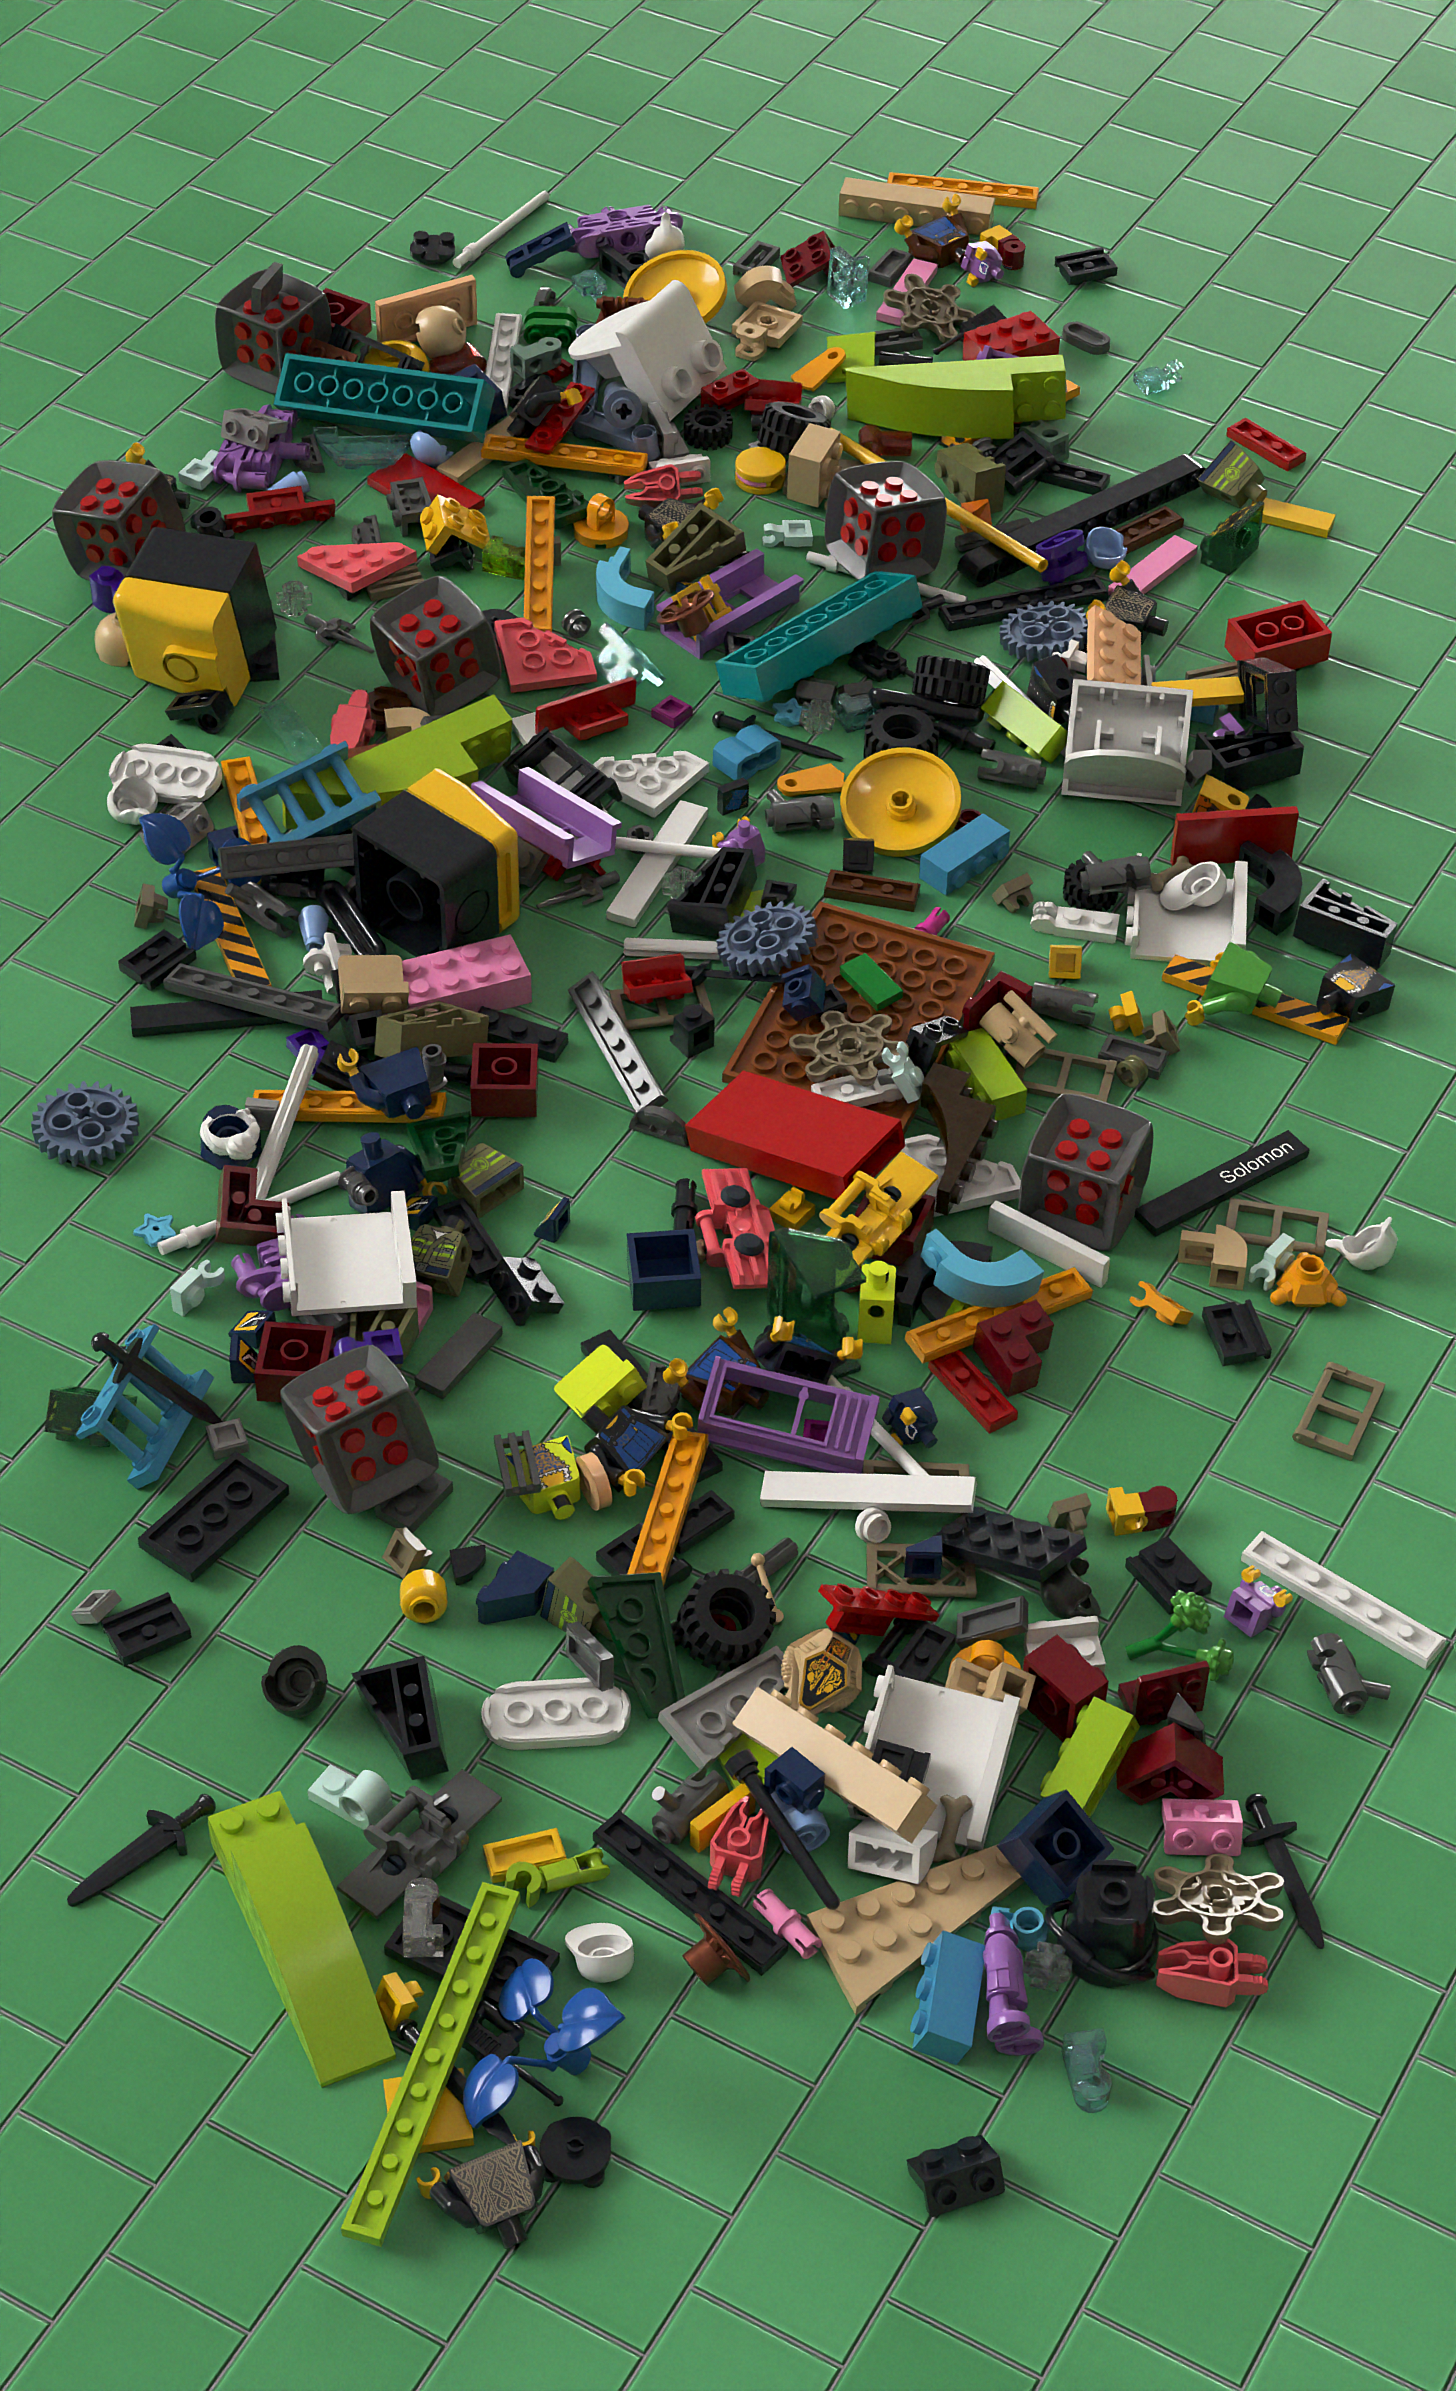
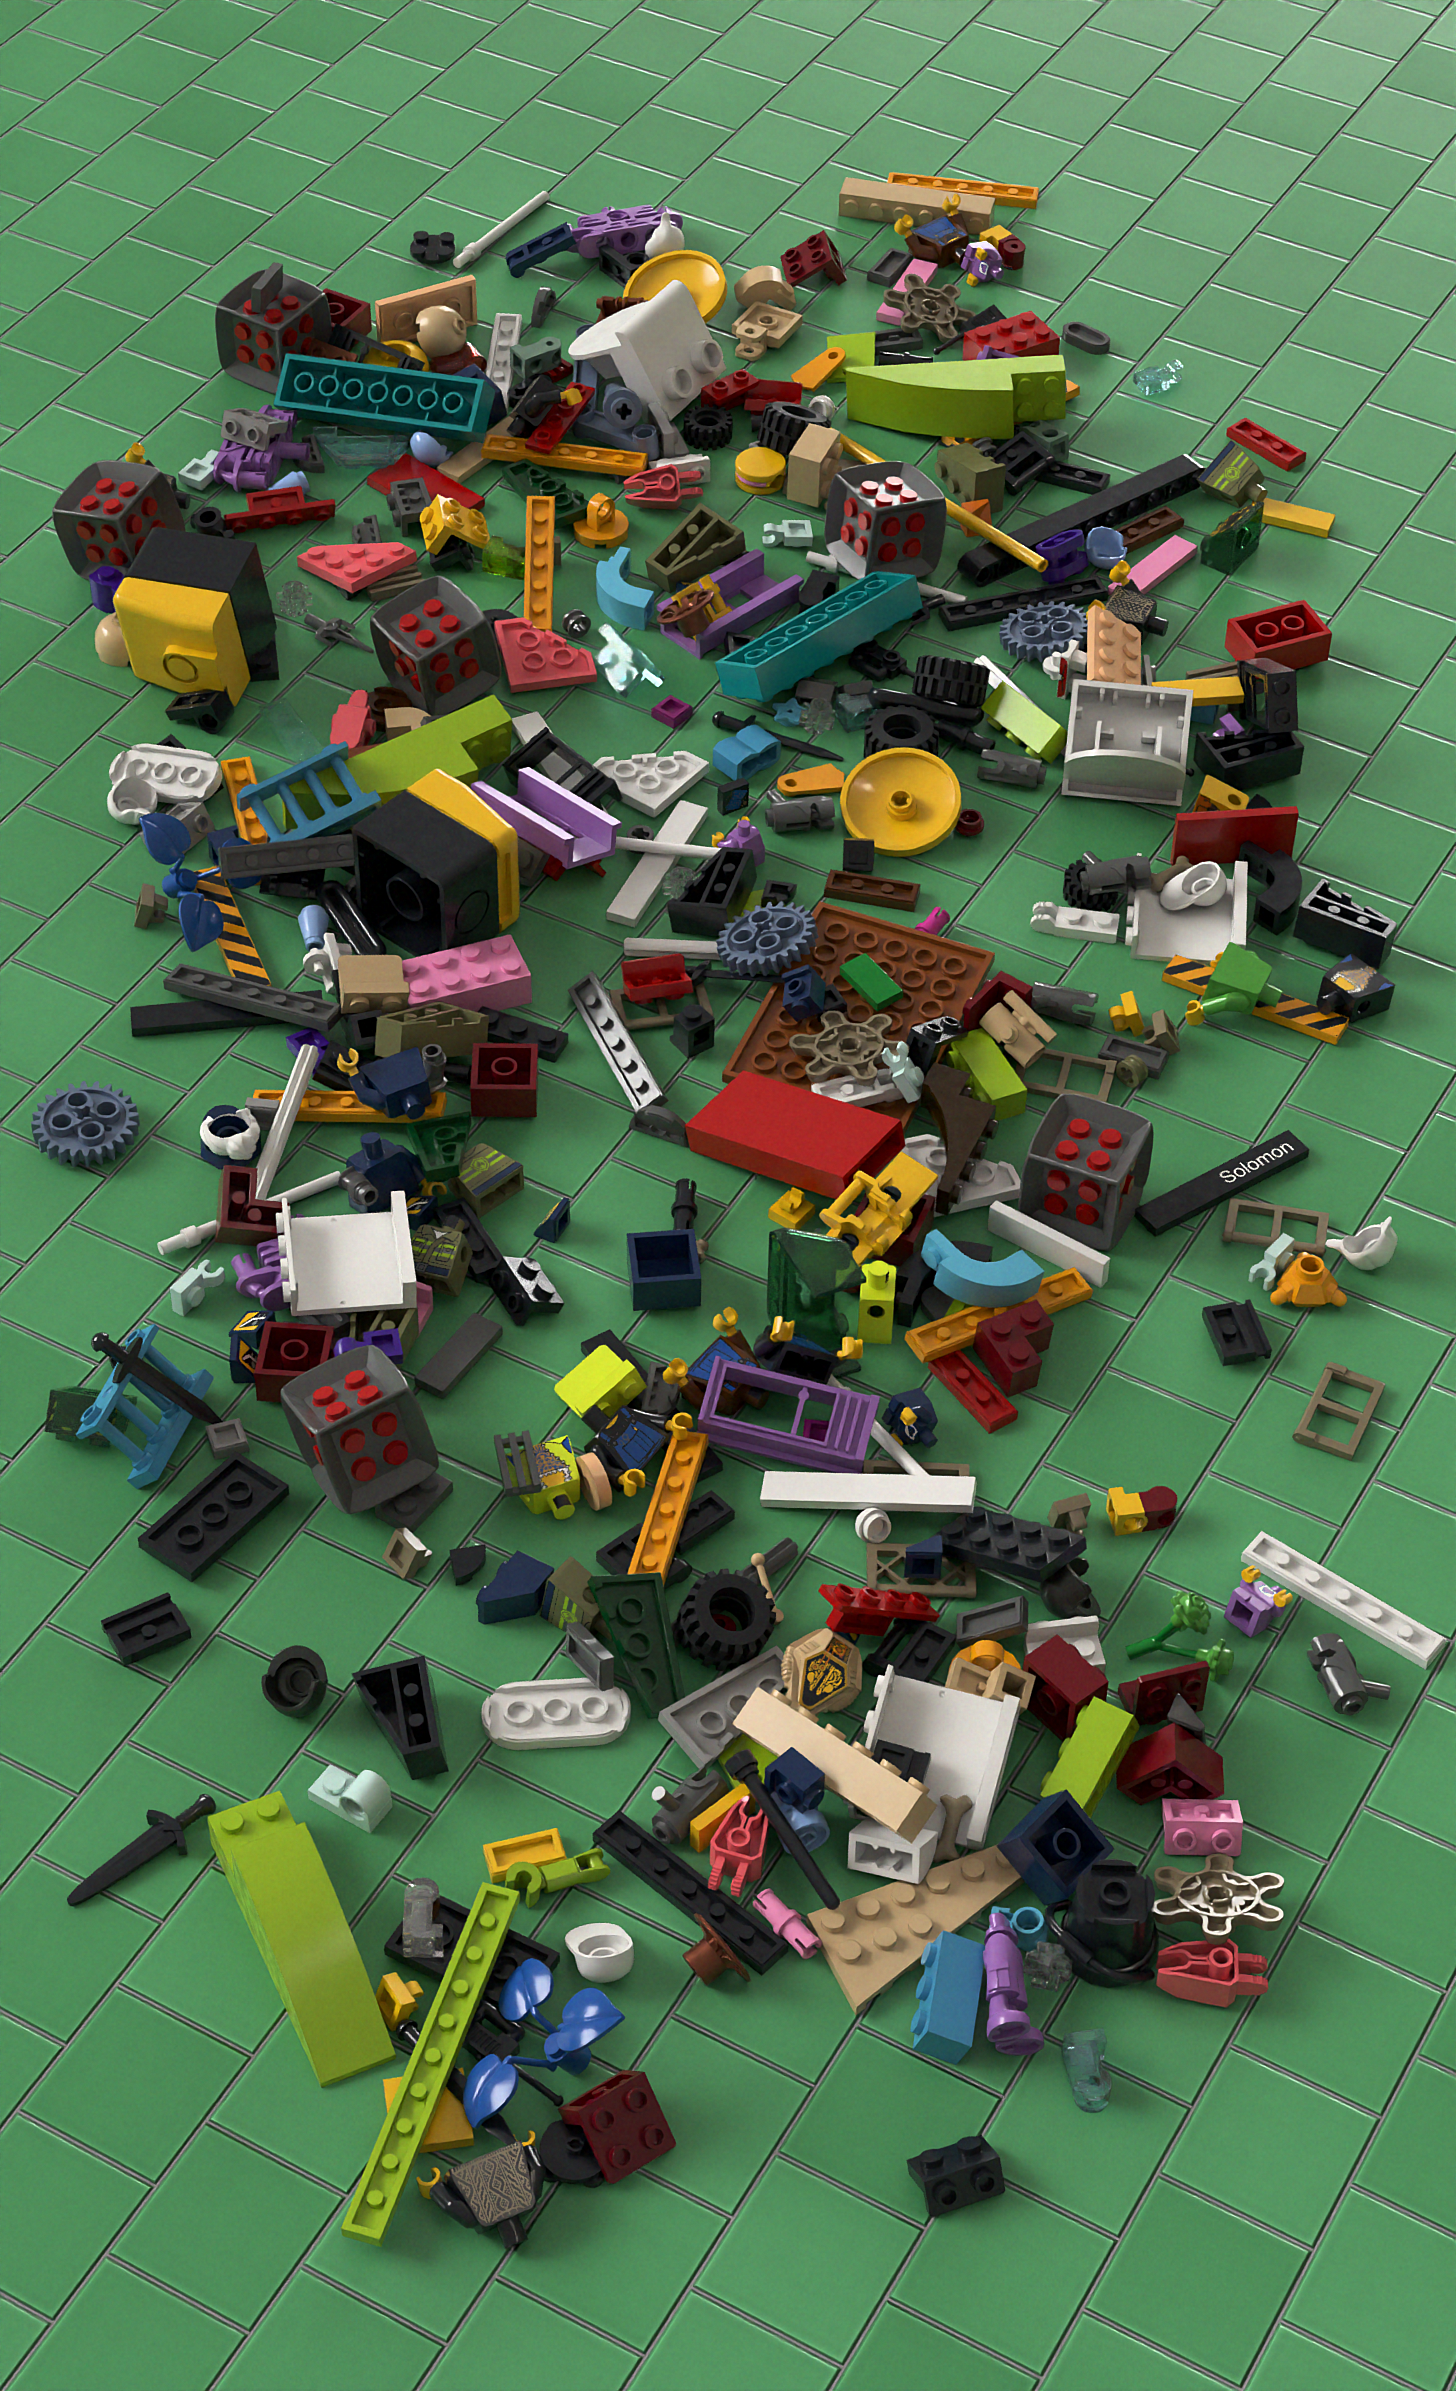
light grey tile [71,1589,122,1624] -> none
black plate [118,929,197,991] -> none
medium azure plate [133,1213,176,1247] -> none
dark grey piece [225,882,300,938] -> none
dark grey piece [337,1769,502,1919] -> none
yellow head [399,1569,448,1624] -> none
green brick [523,306,578,347] -> none
red bracket [535,677,637,741] -> none
dark grey piece [536,871,620,909] -> none
clear light blue plate [572,269,607,302] -> none
torso [638,488,724,549] -> none
coral piece [695,1168,781,1289] -> none
dark grey tile [733,240,780,276] -> none
clear light blue bracket [827,246,870,309] -> none
clear red piece [858,425,912,457] -> none
dark azure brick [919,813,1010,896] -> none
dark grey axle [954,517,1032,552] -> none
dark tan tile [992,873,1034,913] -> none
black torso [1027,654,1074,725] -> none
yellow tile [1048,945,1082,979] -> none
black plate [1055,247,1118,285] -> none
black plate [1125,1536,1212,1615] -> none
light orange plate [1129,1281,1194,1326] -> none
tan brick [1178,1225,1248,1291] -> none
dark grey piece [1184,750,1212,789] -> none
black sword [1243,1793,1324,1949] -> none
none -> dark red bracket [558,2070,676,2184]
none -> black leg [798,570,840,615]

